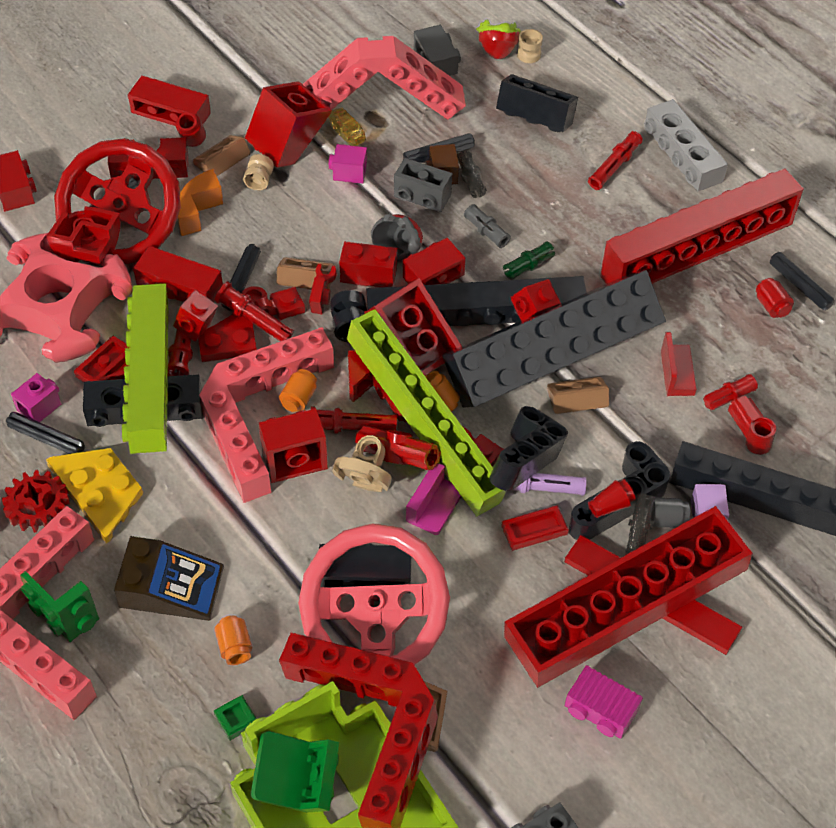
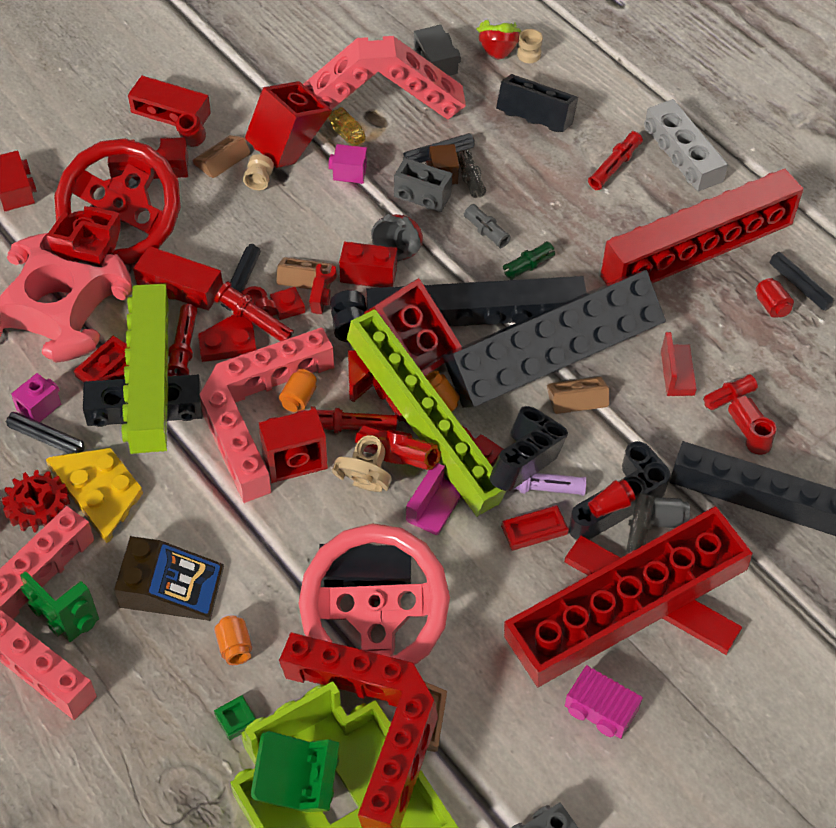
red brick [173,290,218,342] -> none
orange brick [178,169,223,236] -> none
red brick [403,238,466,285] -> none
red bracket [511,279,561,321] -> none
lavender brick [691,484,729,520] -> none

